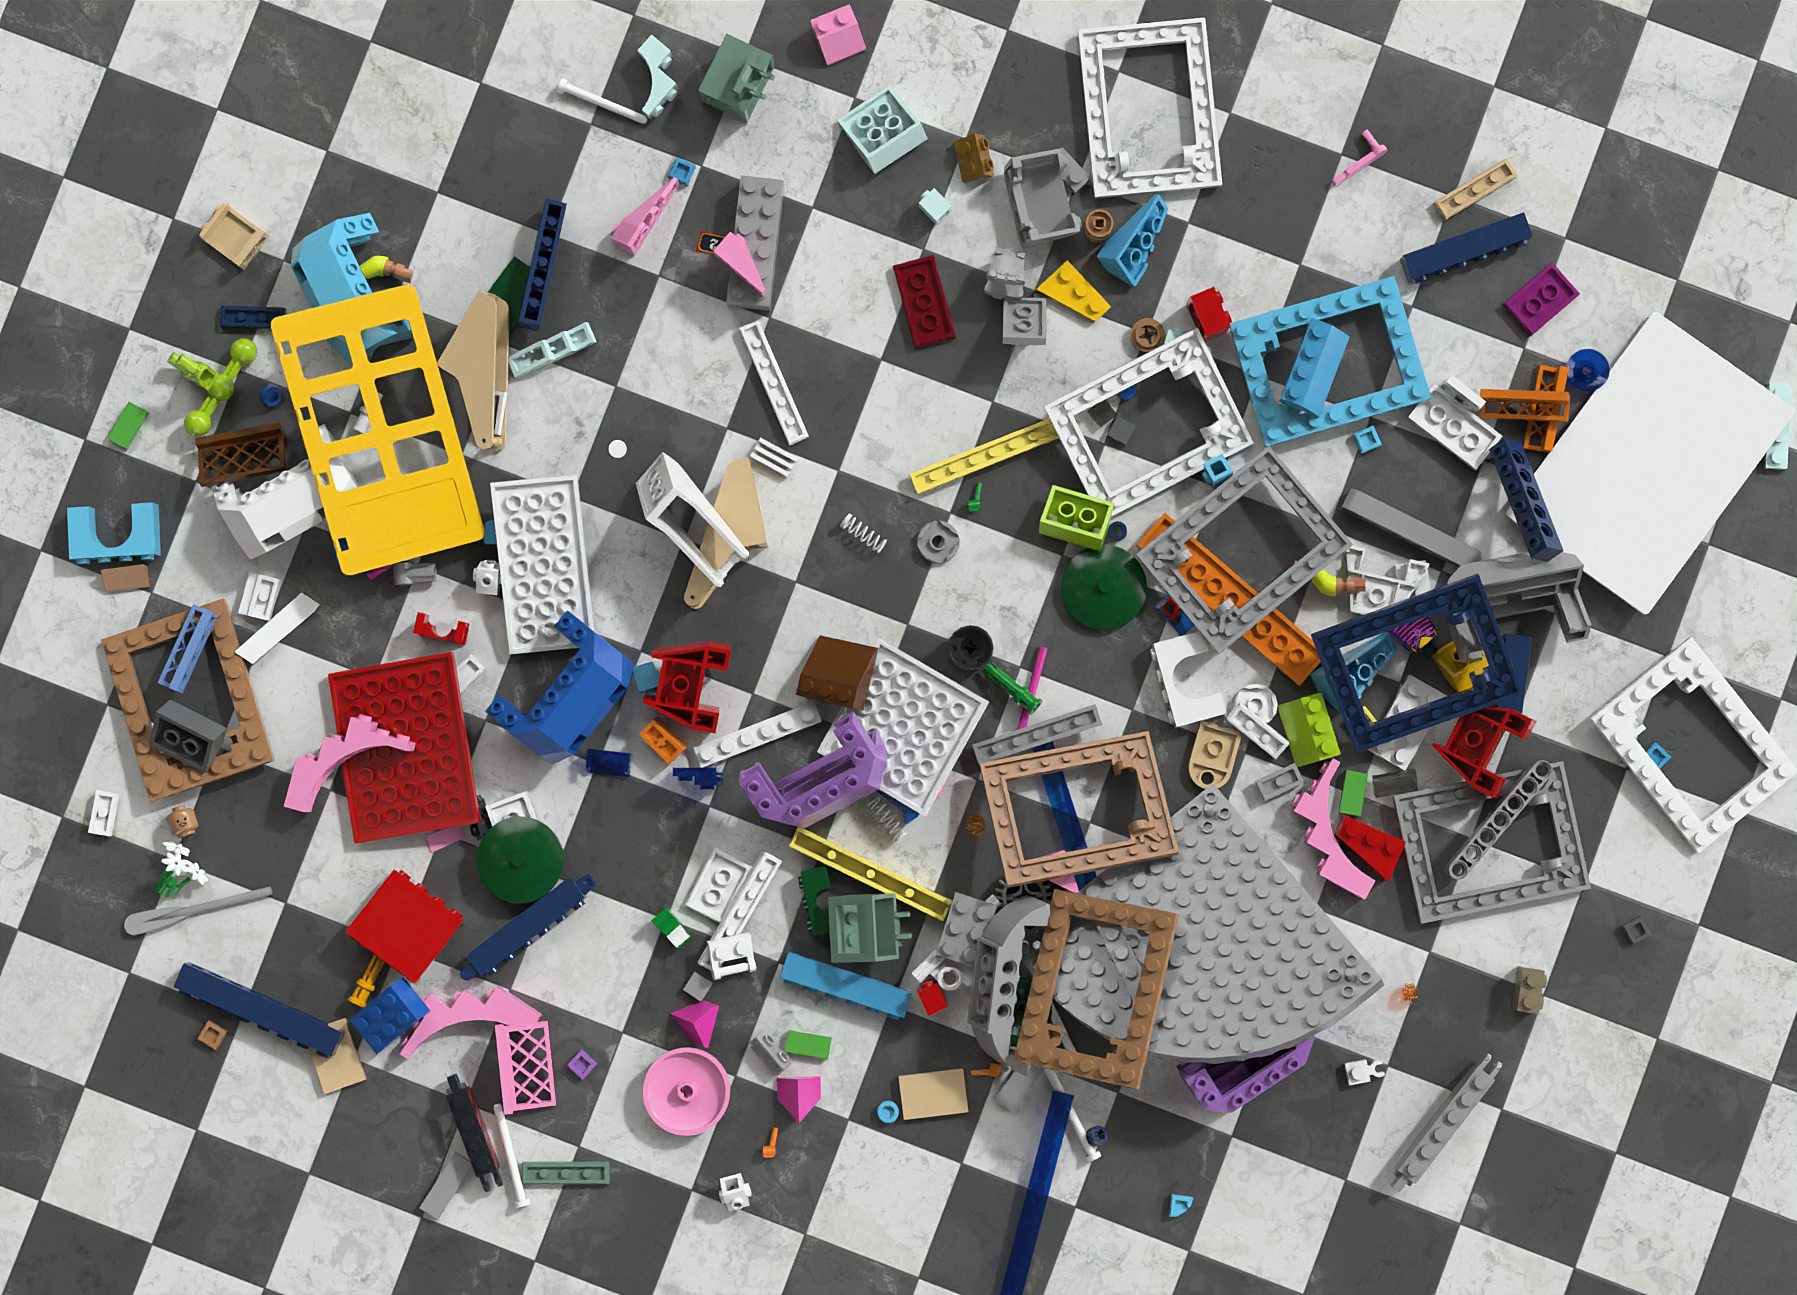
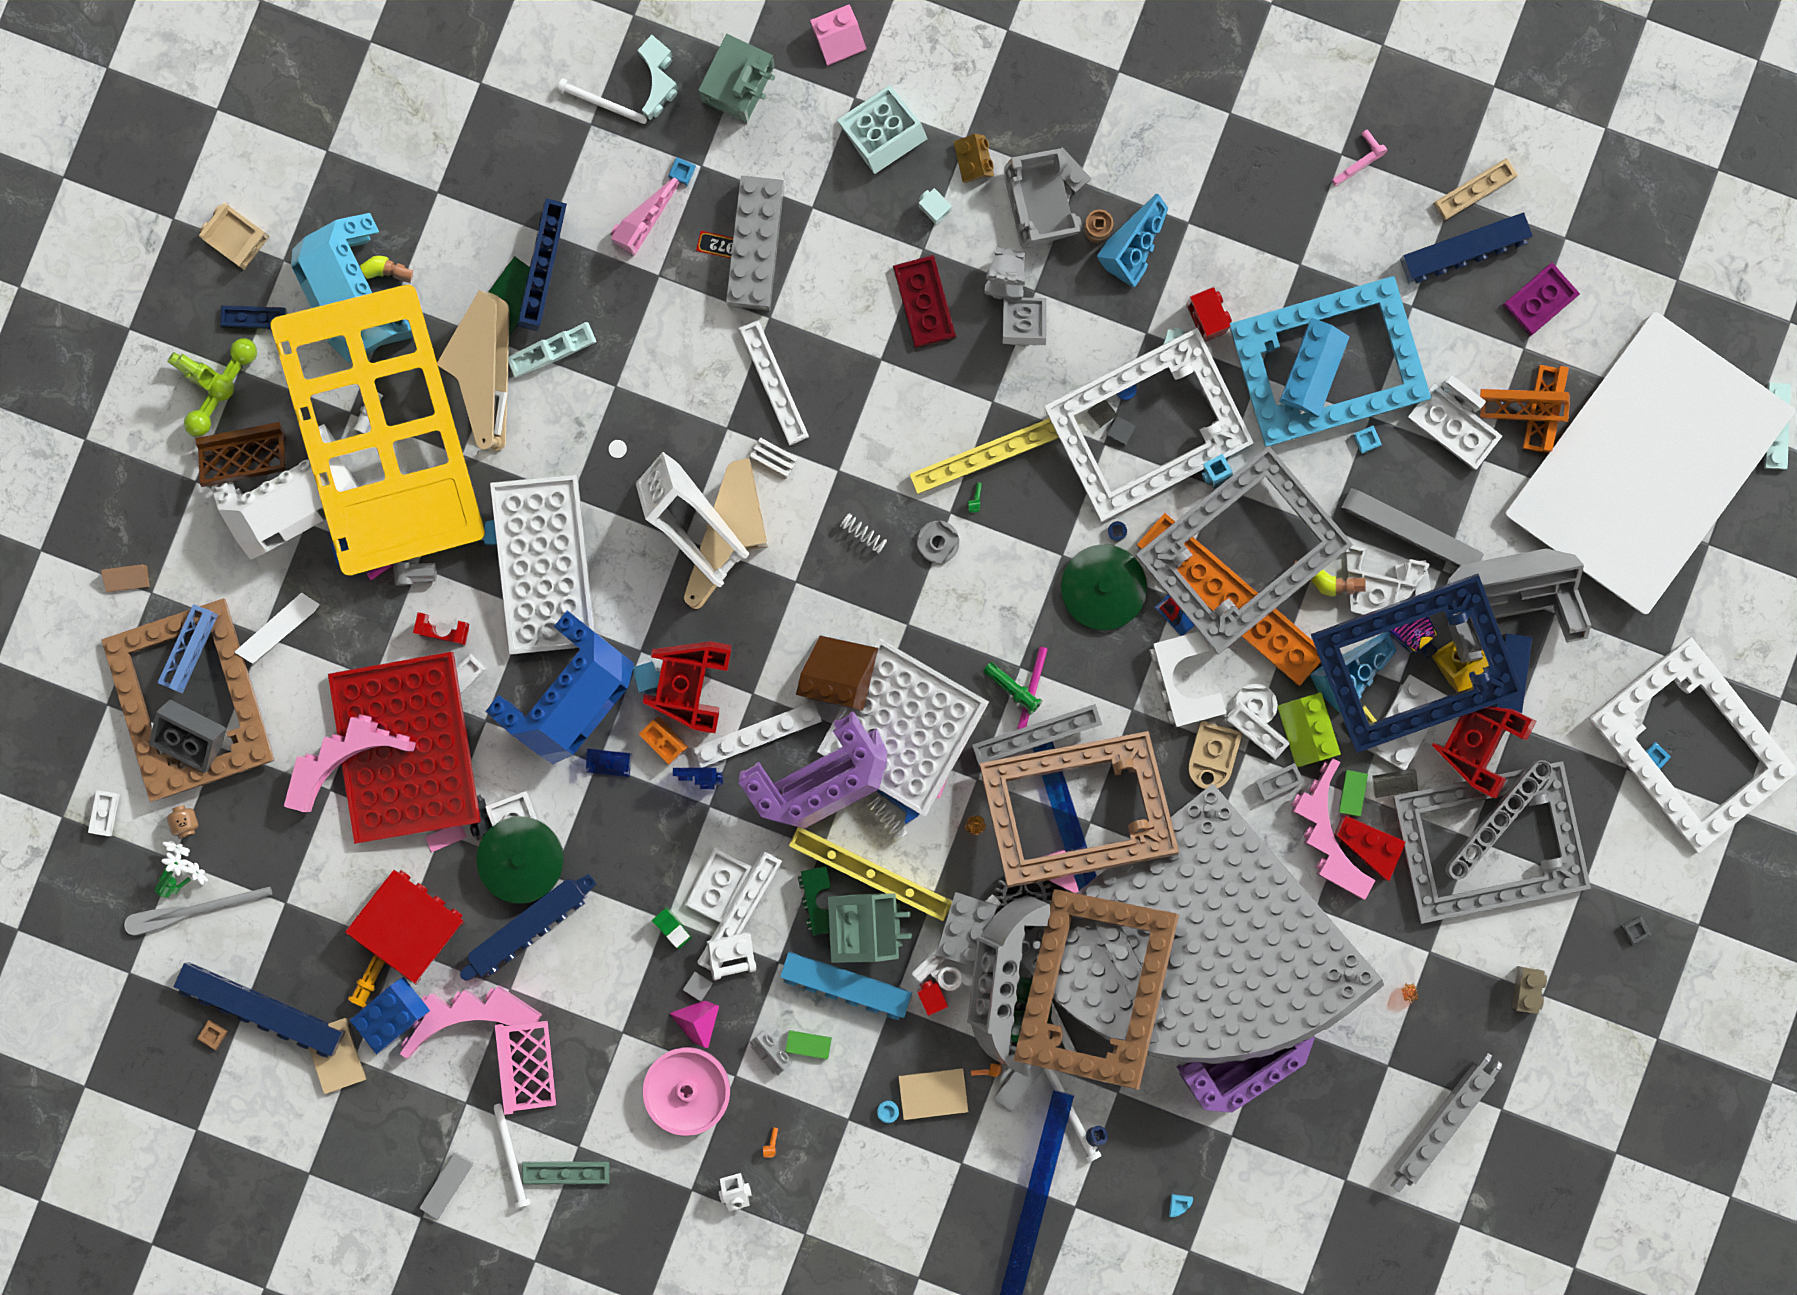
medium azure arch [67,503,161,564] -> none
bright green tile [108,401,149,449] -> none
white plate [238,572,281,621] -> none
blue tile [259,384,282,407] -> none
black hinge [446,1073,503,1192] -> none
white brick [473,560,502,595] -> none
medium lavender tile [567,1049,598,1080] -> none
bright pink slope [713,232,766,297] -> none
dark pink slope [777,1076,821,1123] -> none
pearl dark grey wheel [948,625,994,671] -> none
yellow wing [1036,260,1111,322] -> none
lime slope [1039,485,1115,551] -> none
white plate [1078,18,1222,199] -> none
medium nougat gear [1131,318,1165,352] -> none
white plate [1344,1059,1385,1085] -> none
dark blue brick [1489,438,1564,562] -> none
clear blue dish [1566,349,1610,391] -> none

